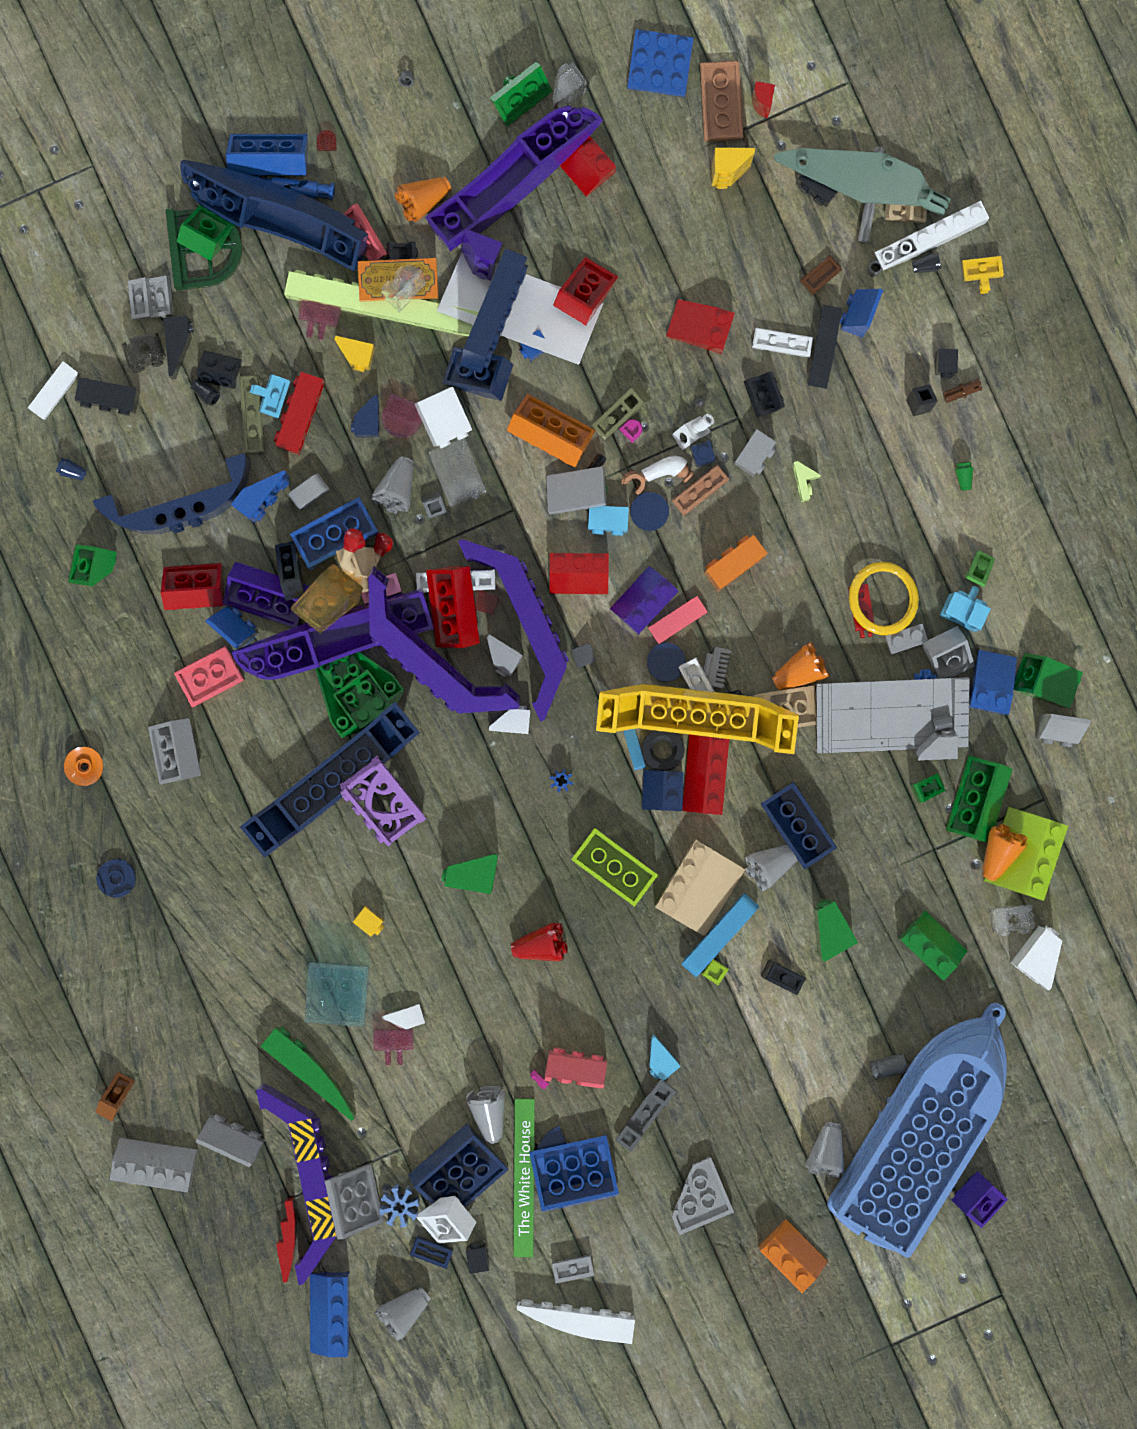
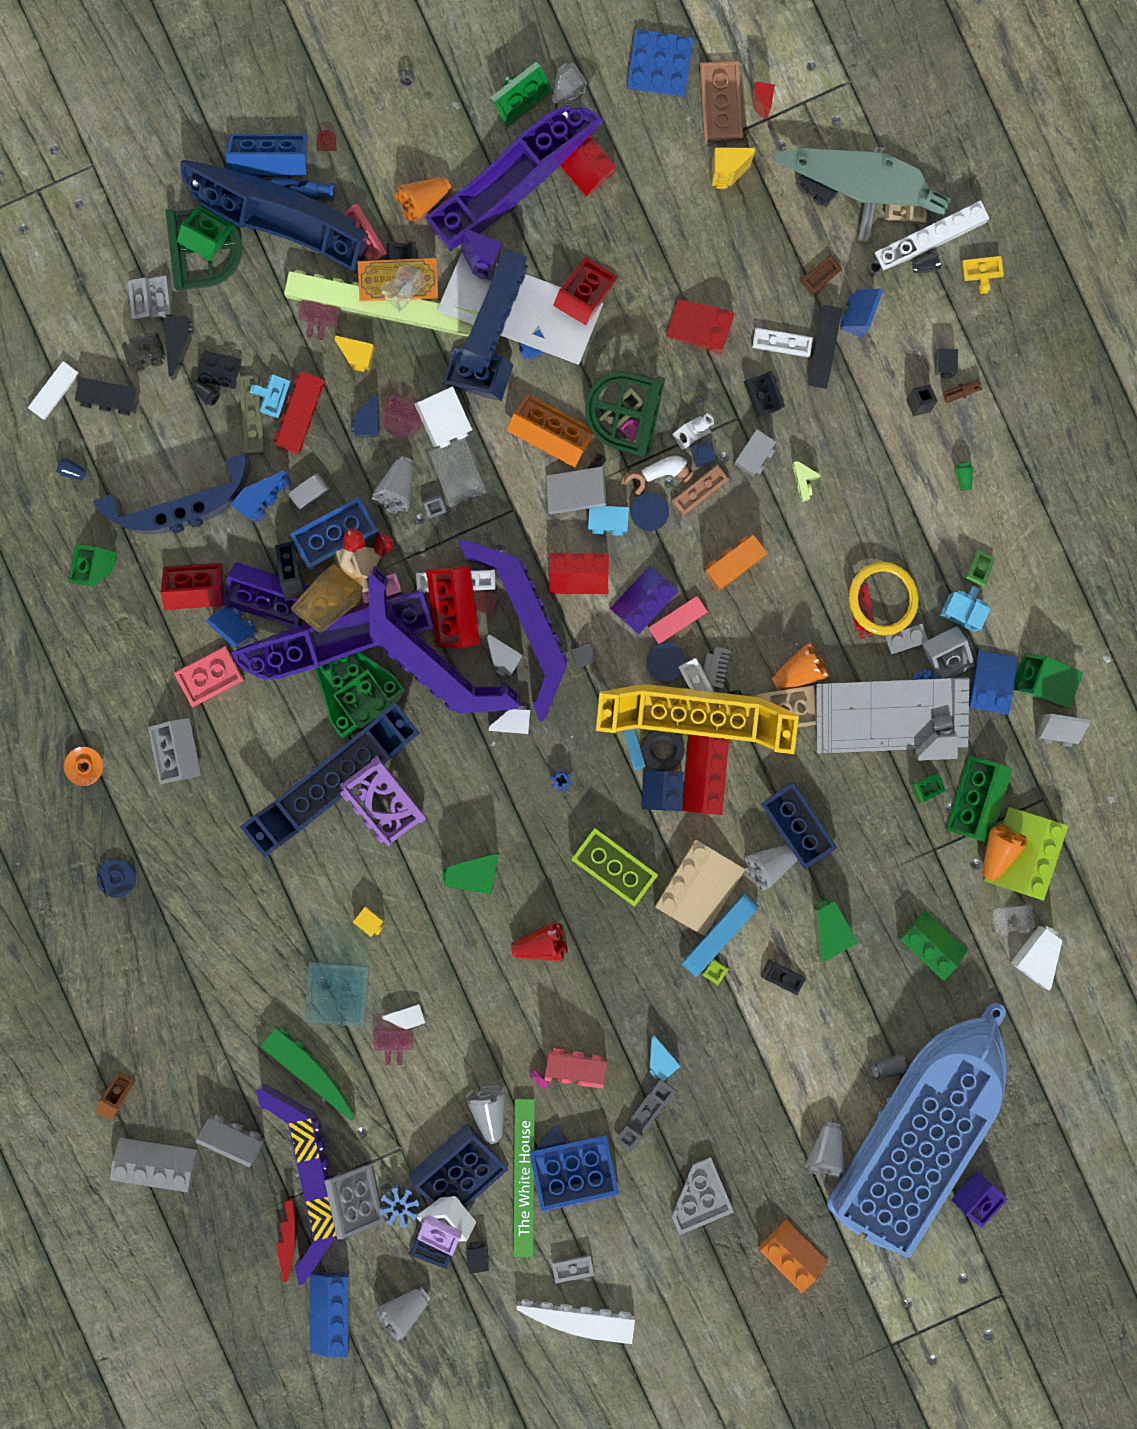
none -> lavender tile [417,1214,463,1255]
none -> dark green window [585,371,666,457]

